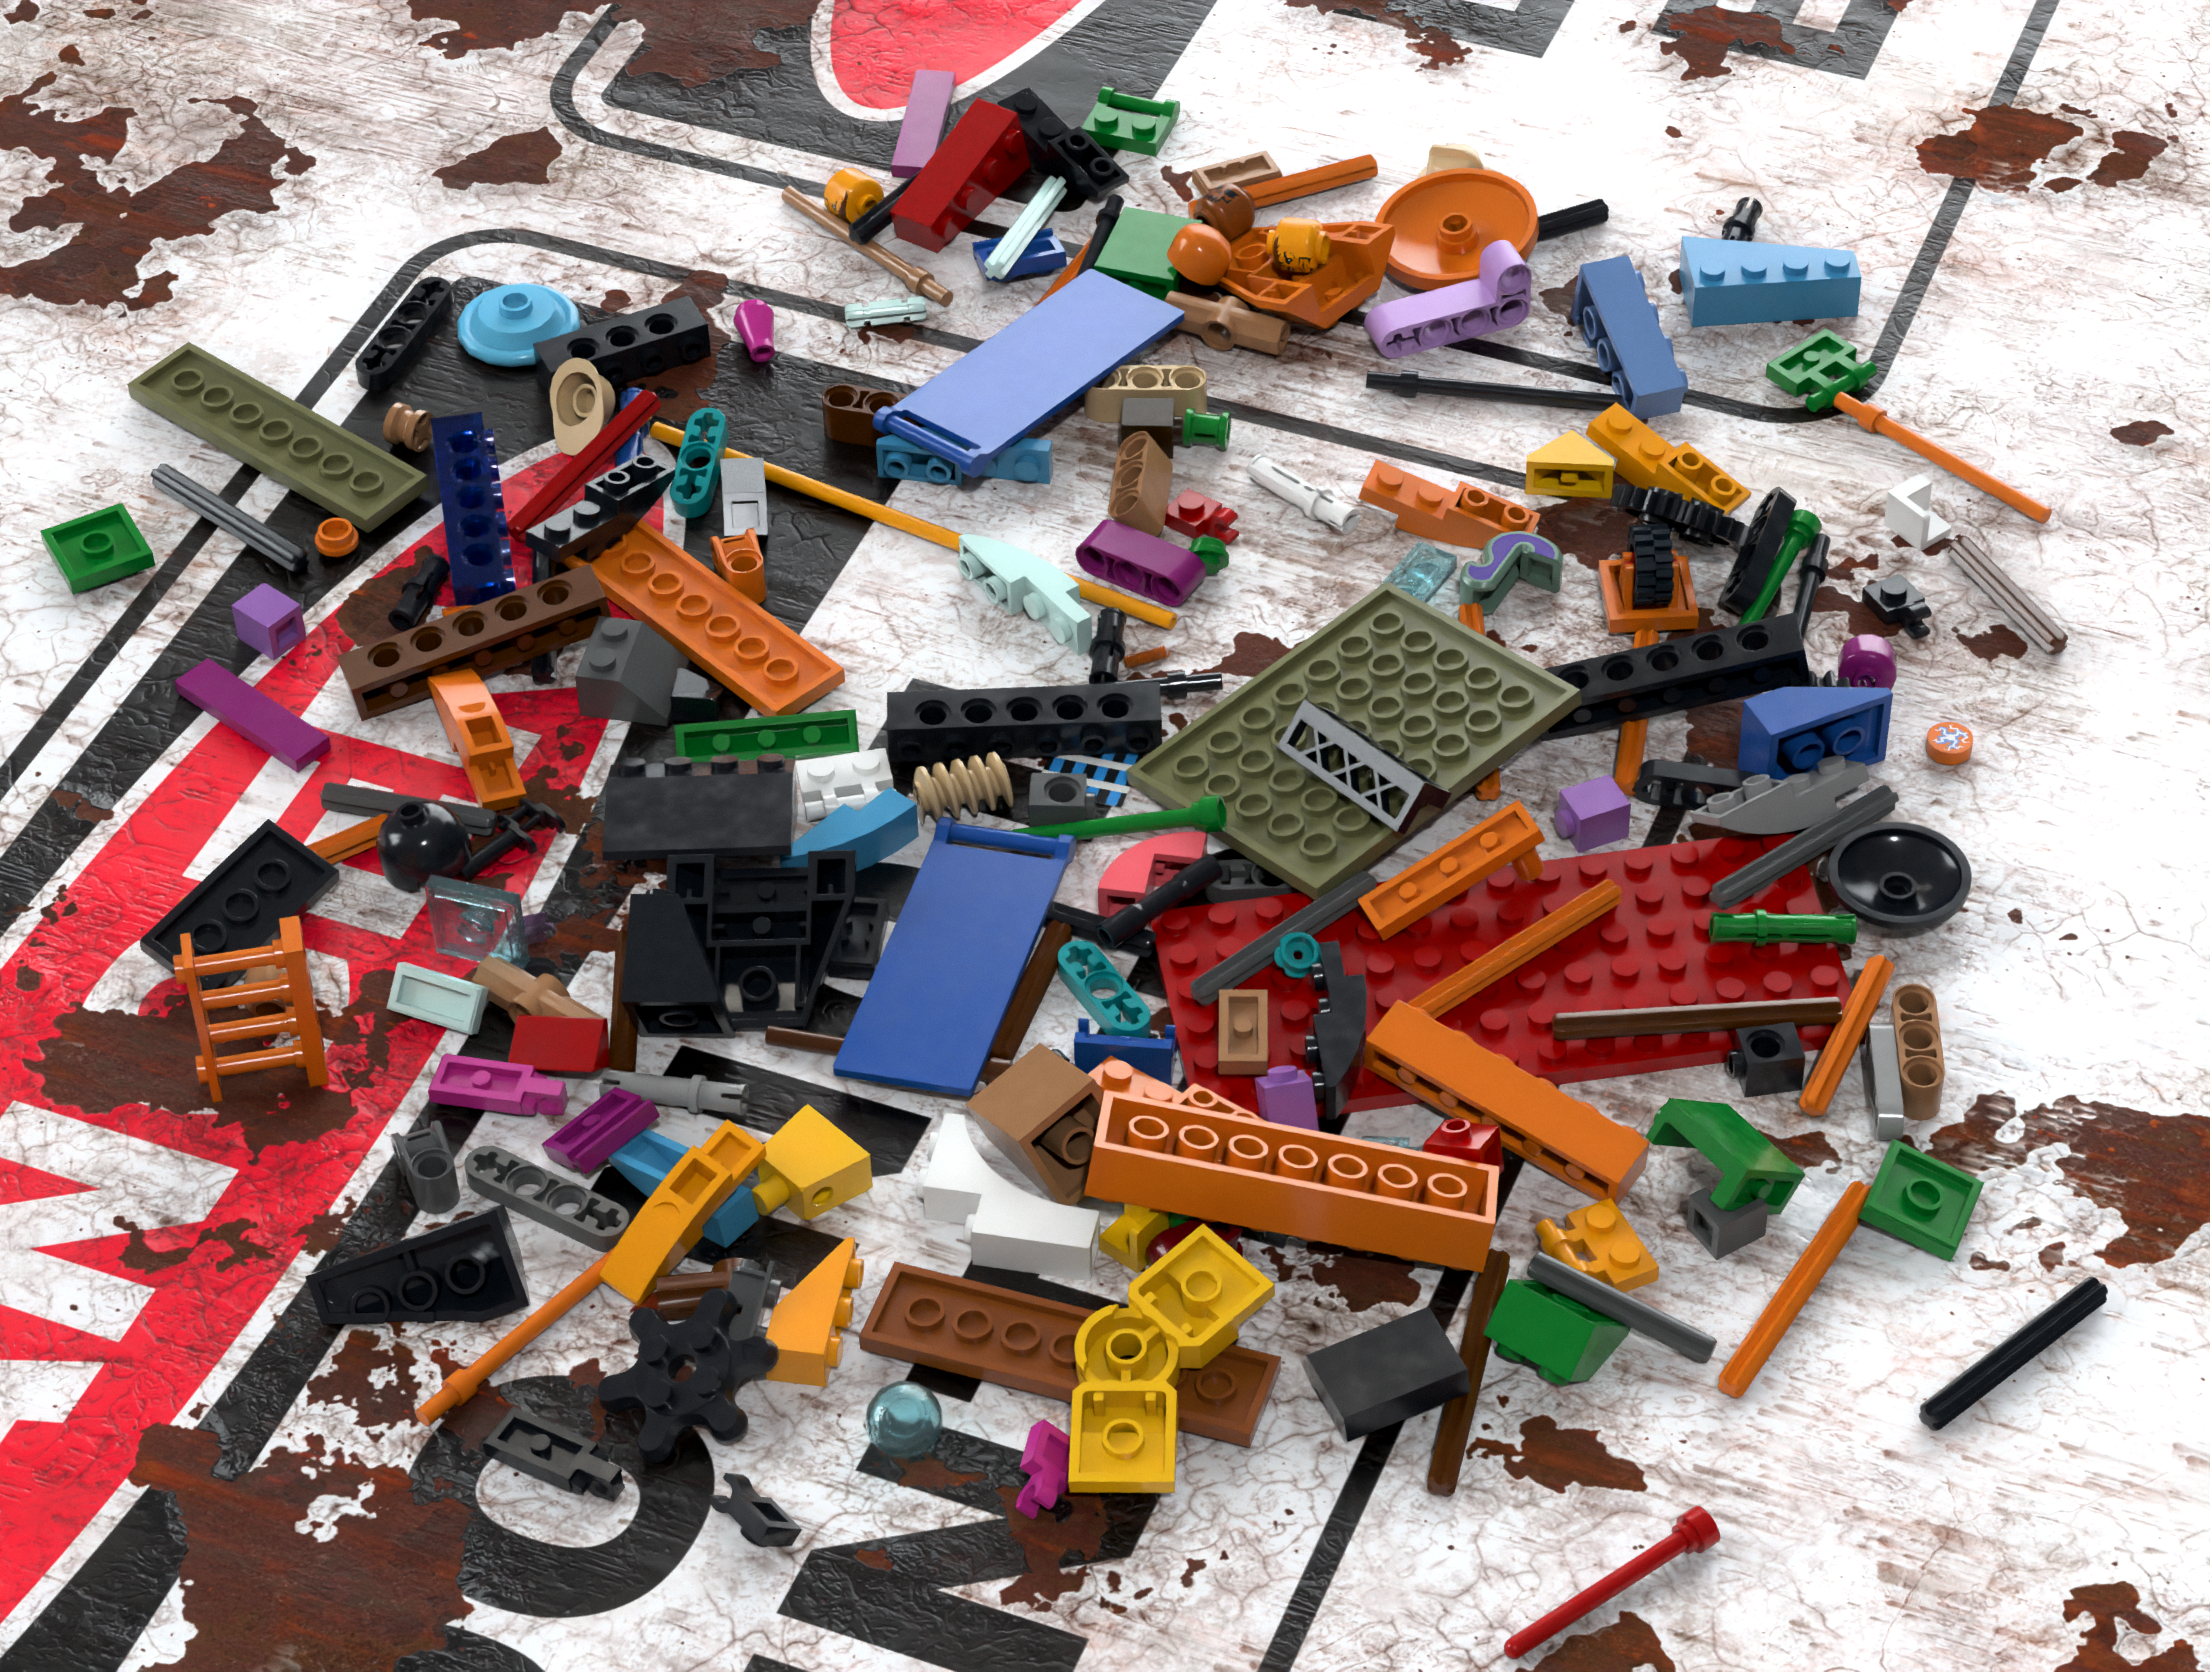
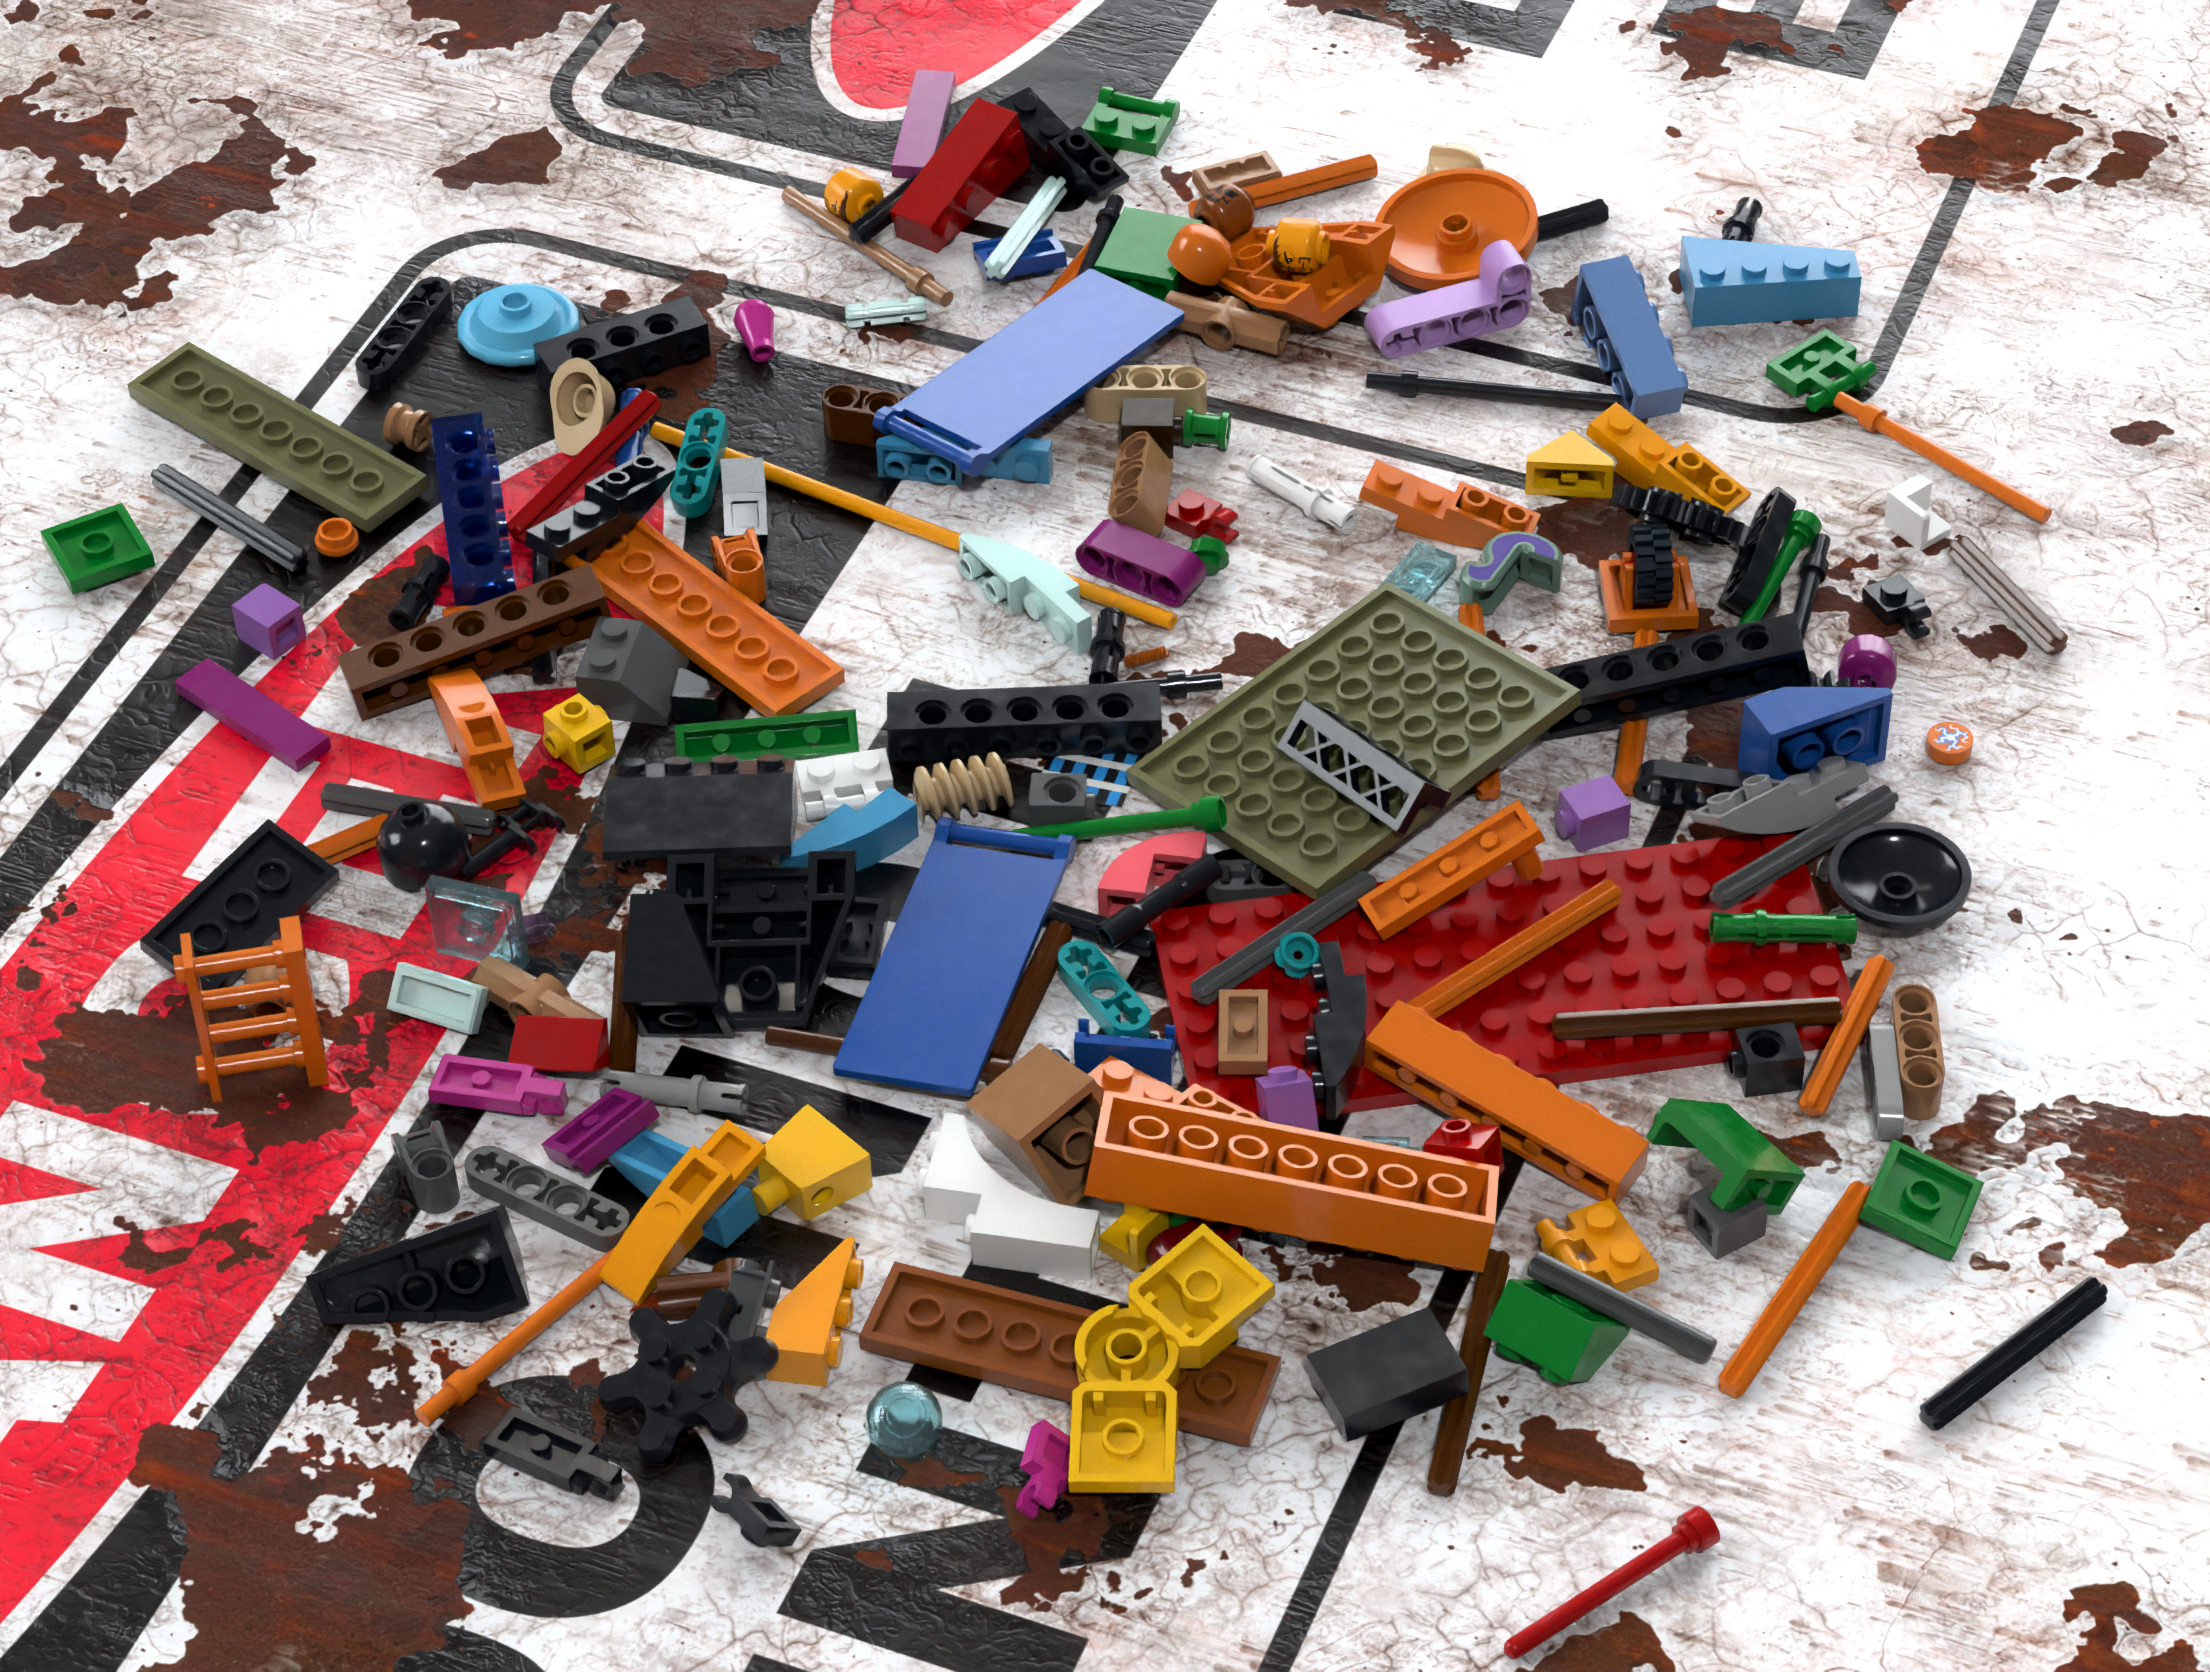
none -> yellow brick [542,693,616,775]

